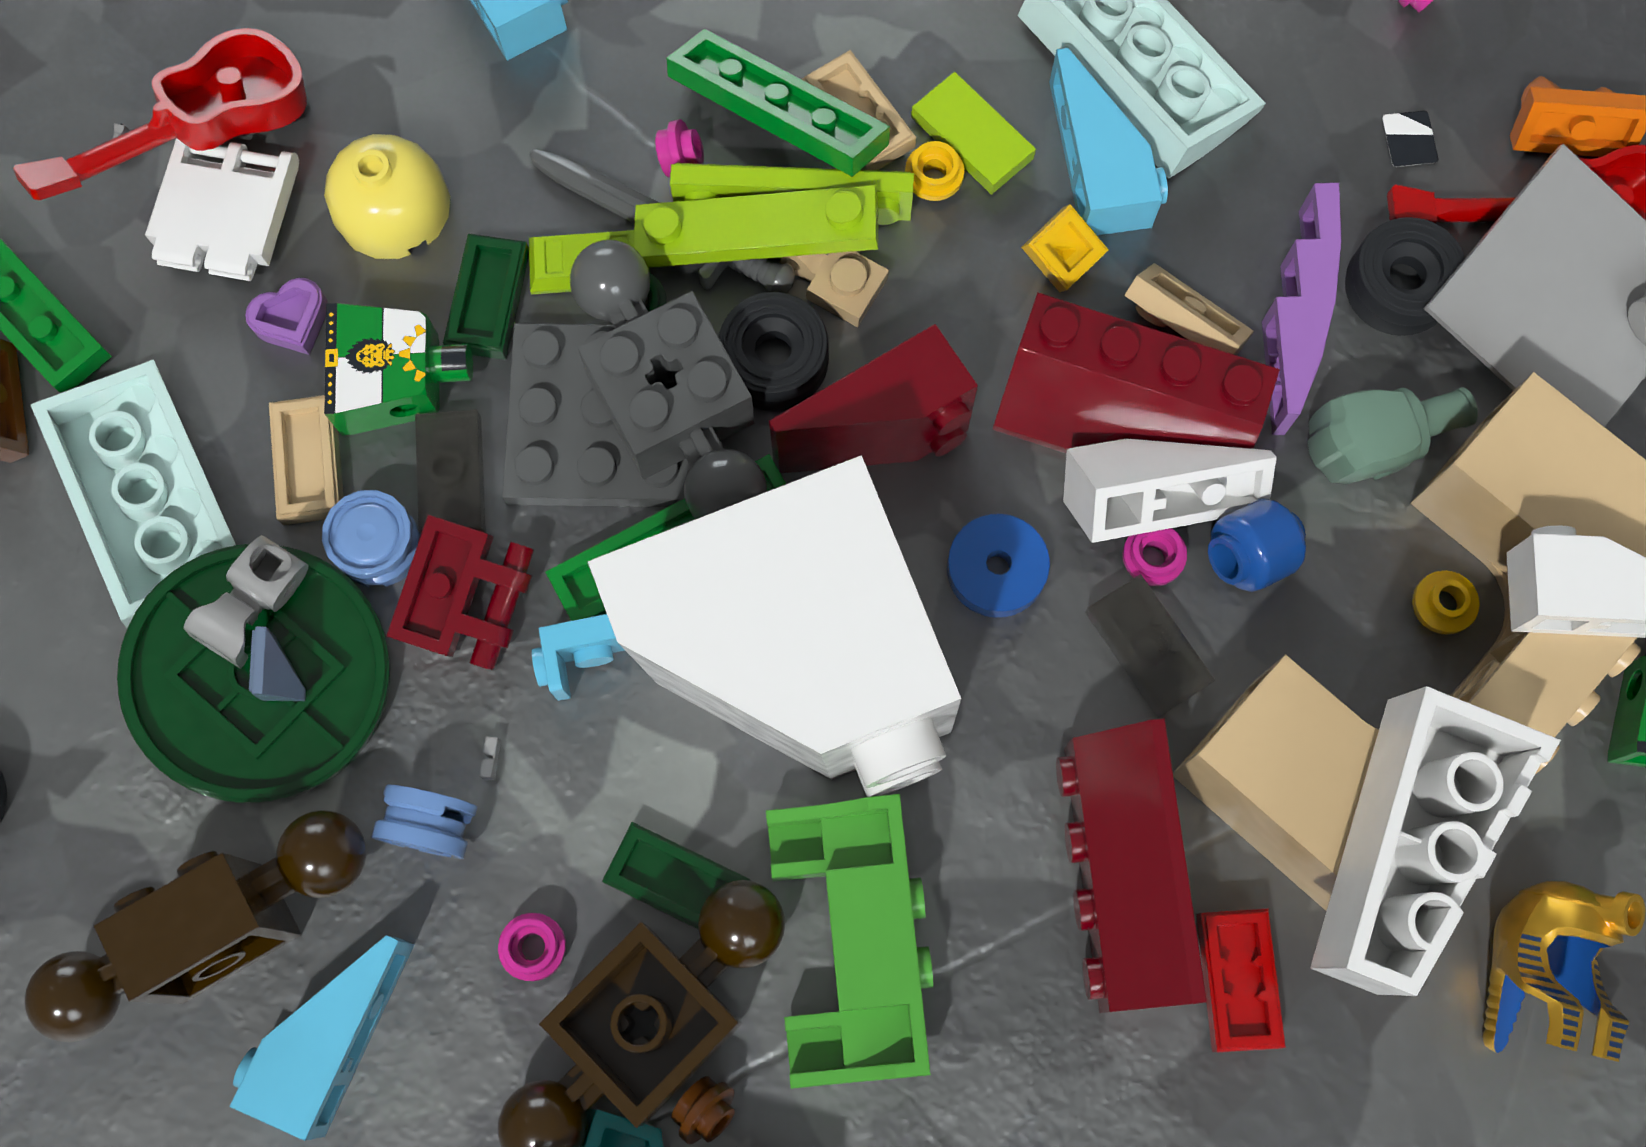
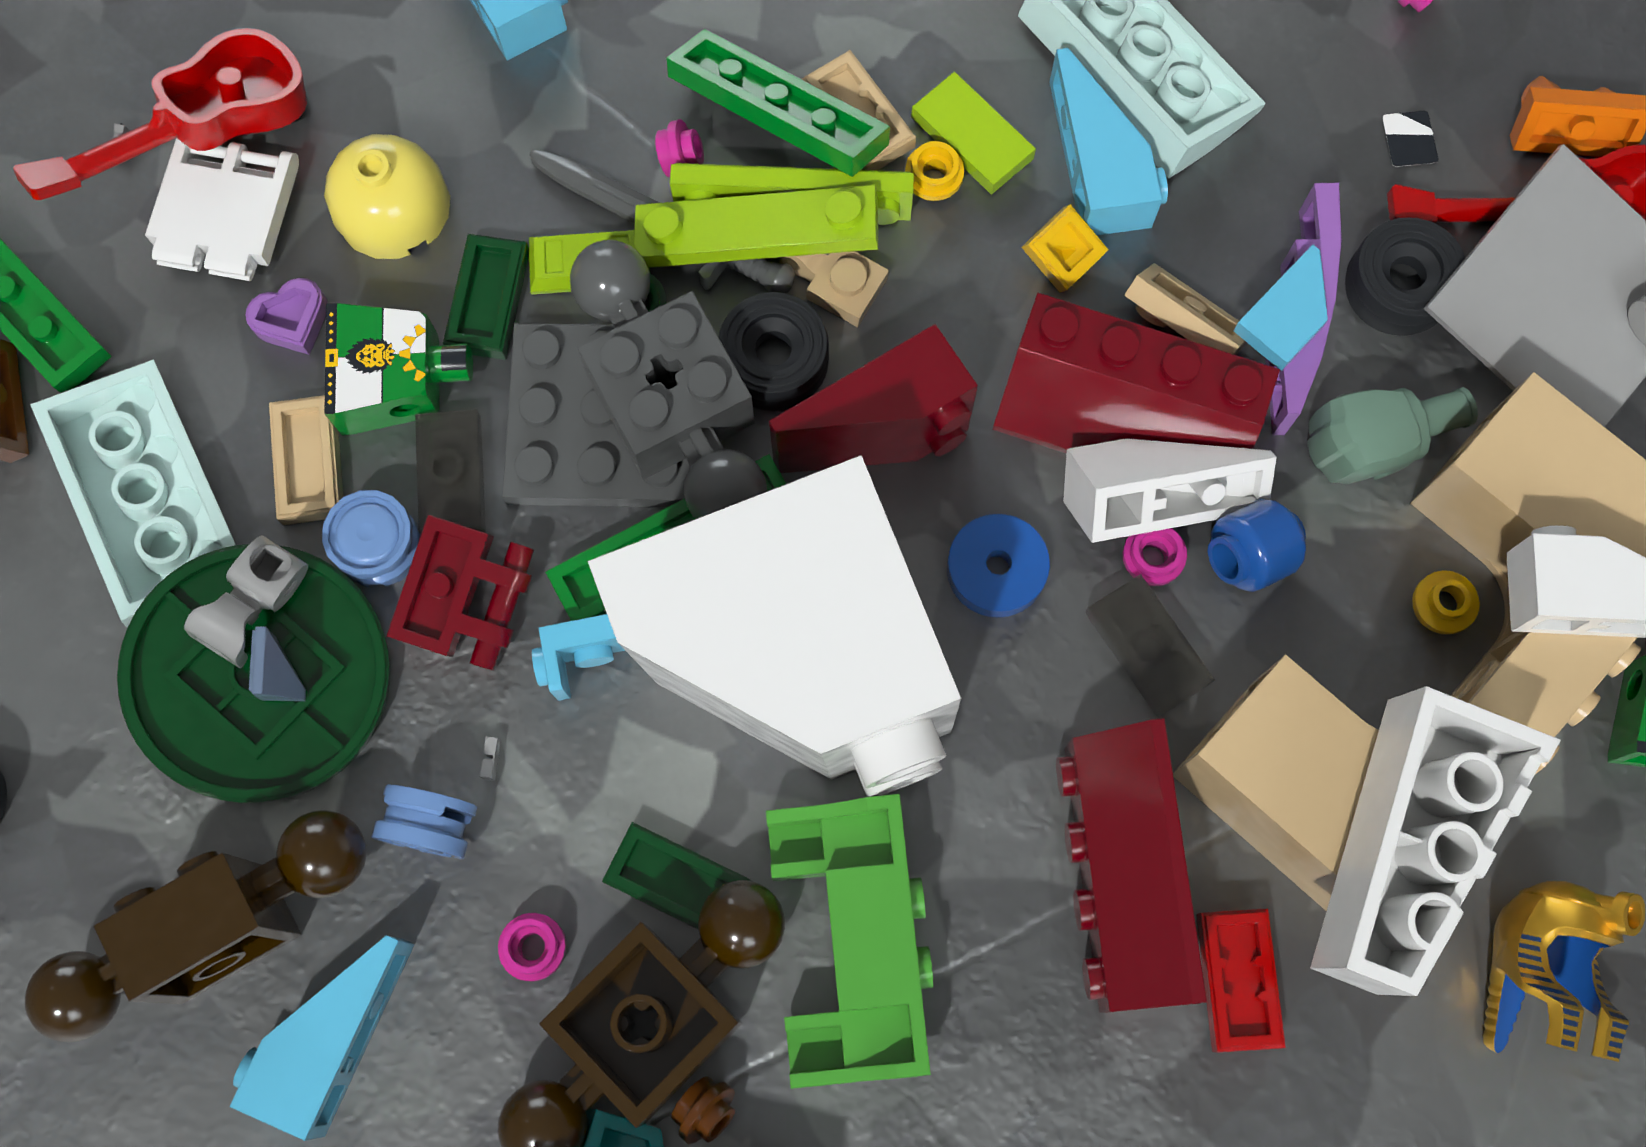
none -> medium azure tile [1233,245,1328,371]

